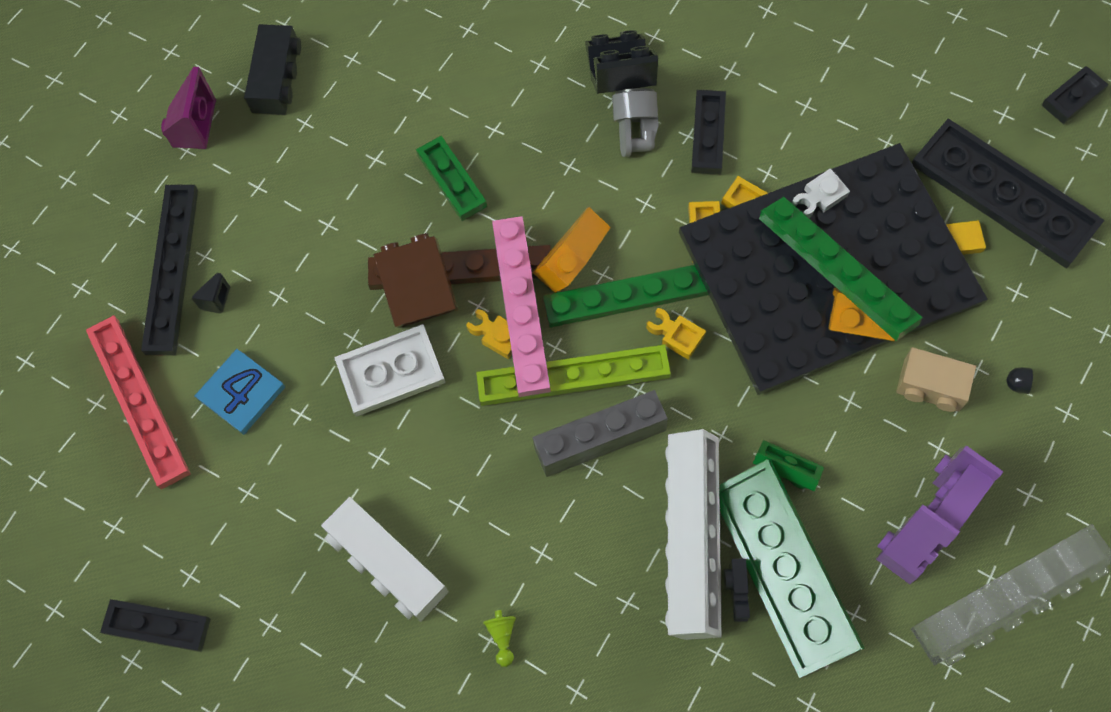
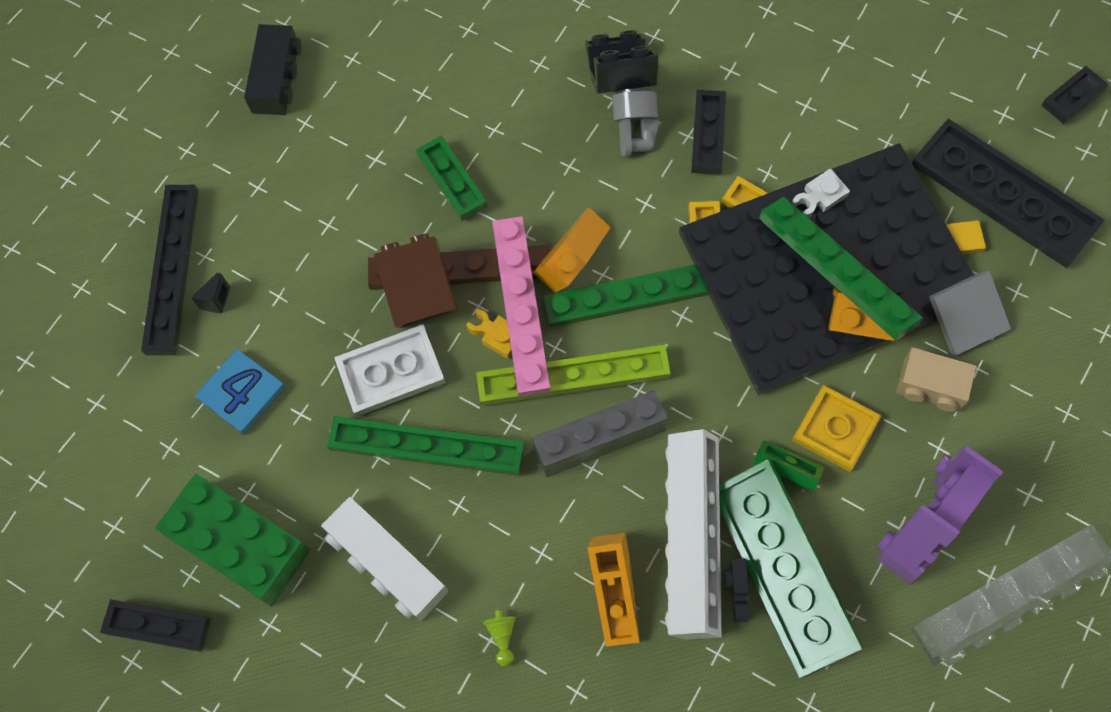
coral plate [86,315,191,490] -> none
magenta slope [161,66,216,149] -> none
yellow plate [646,308,706,360] -> none
black hinge [1006,367,1033,394] -> none
none -> green brick [154,473,311,606]
none -> green plate [327,416,525,476]
none -> light orange slope [587,532,640,647]
none -> yellow tile [792,384,882,472]
none -> light grey tile [929,271,1011,355]

